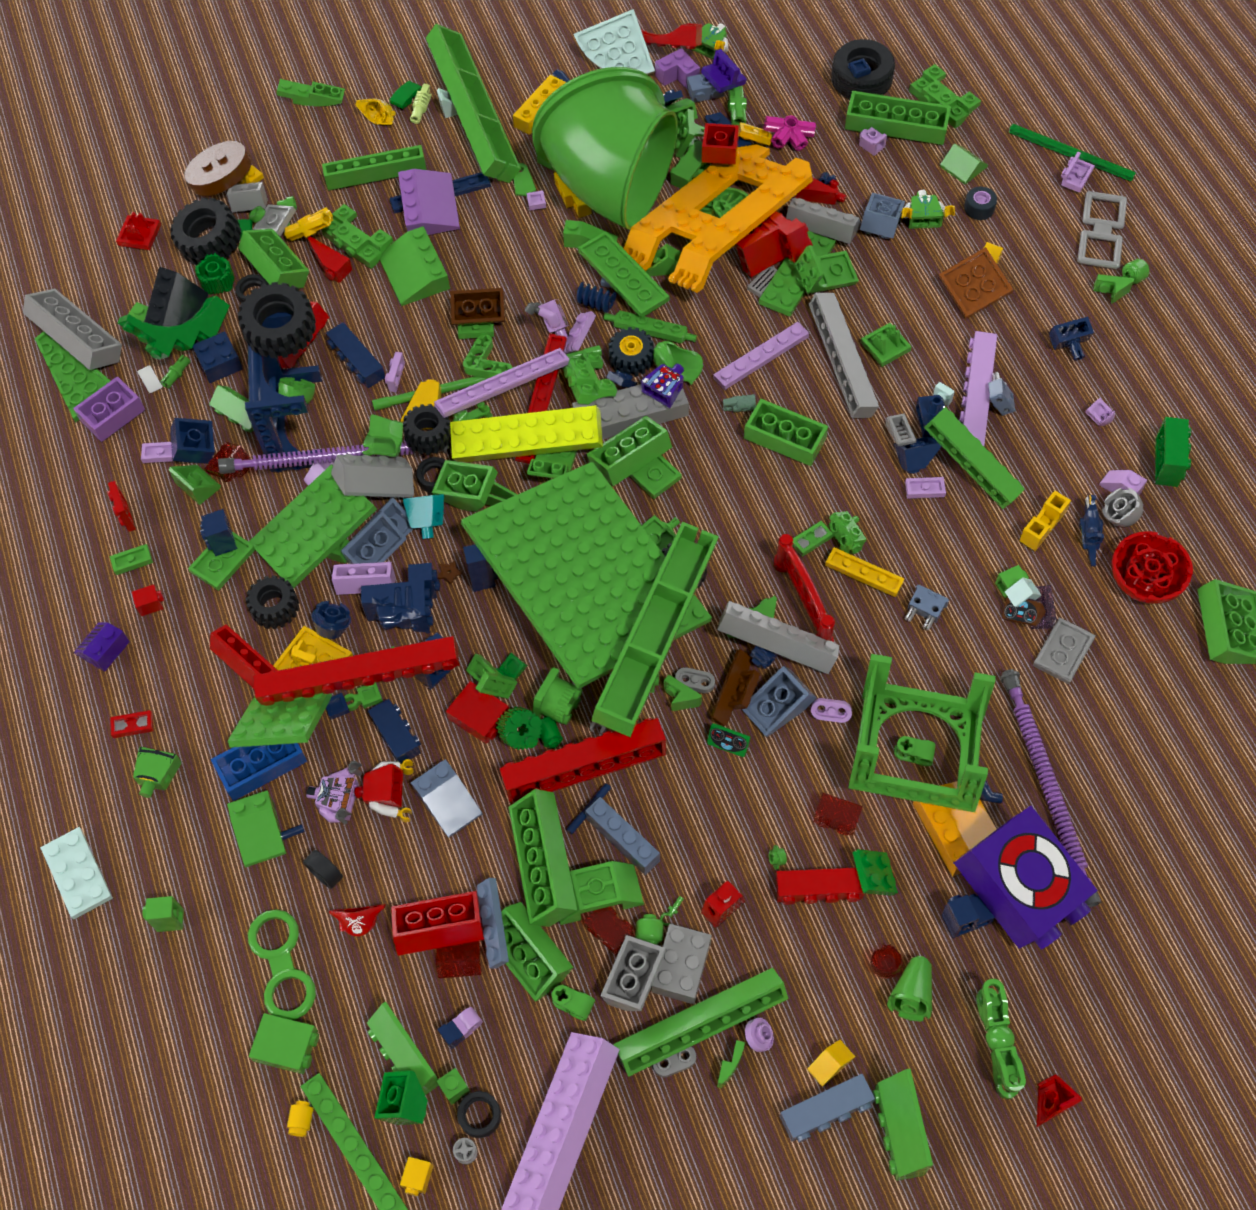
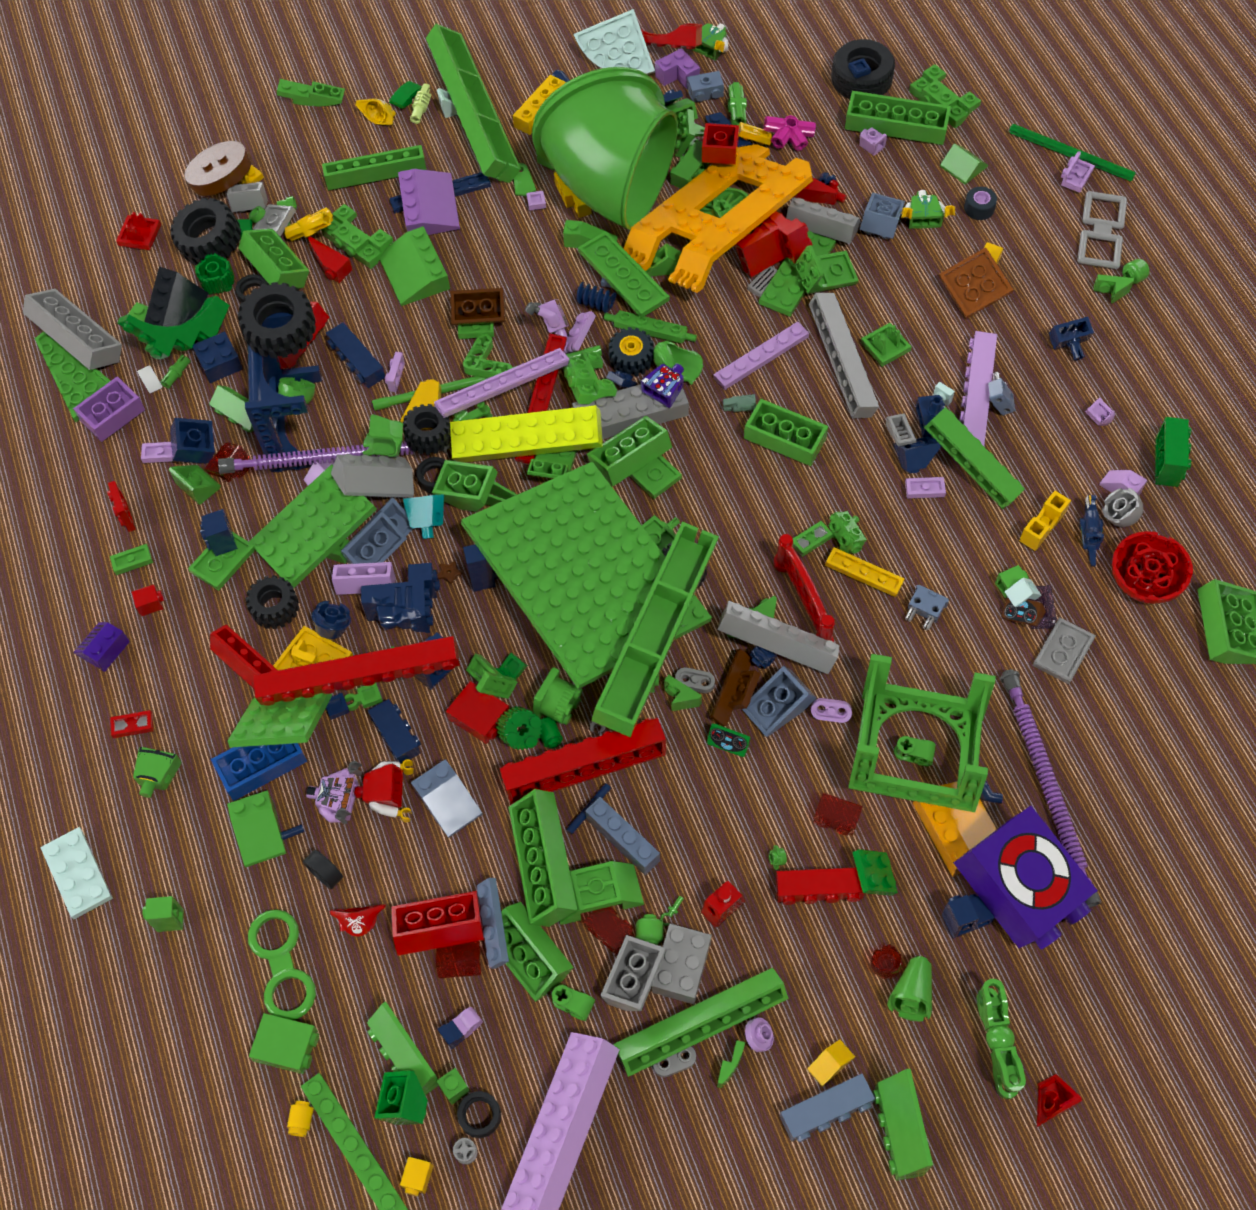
dark purple bracket [701,49,747,93] -> none

